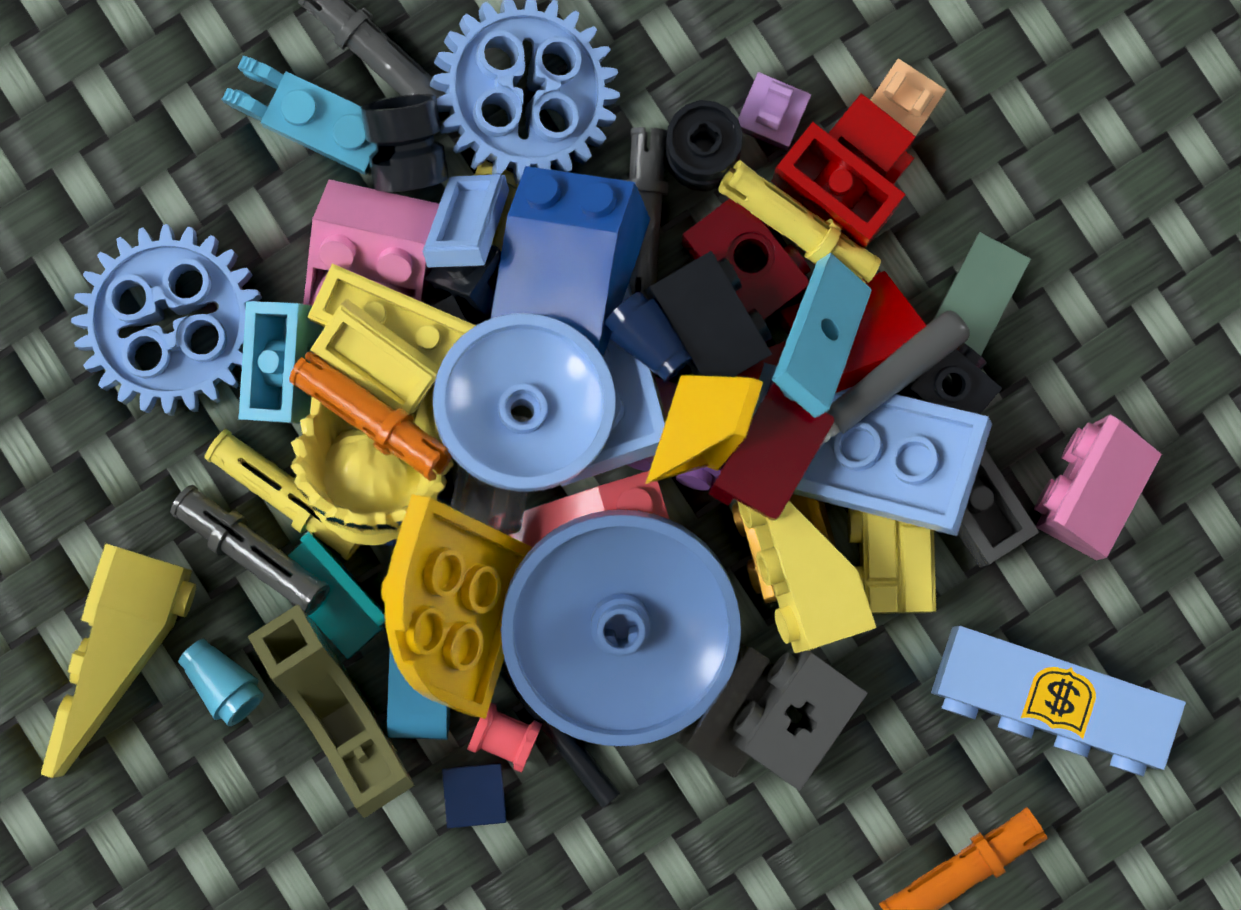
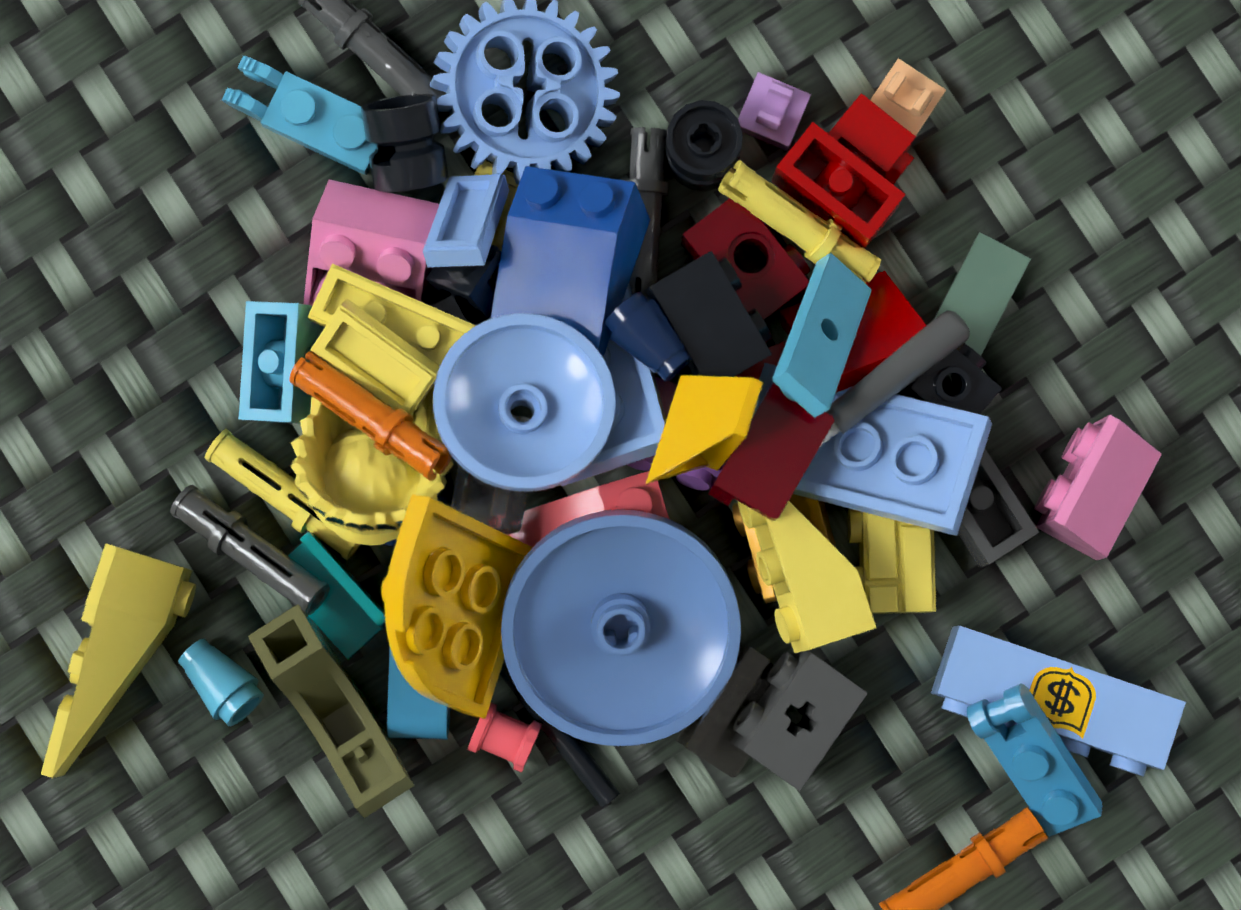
light blue gear [71,224,262,416] -> none
dark blue tile [442,763,507,828] -> none
none -> dark azure plate [967,684,1102,837]

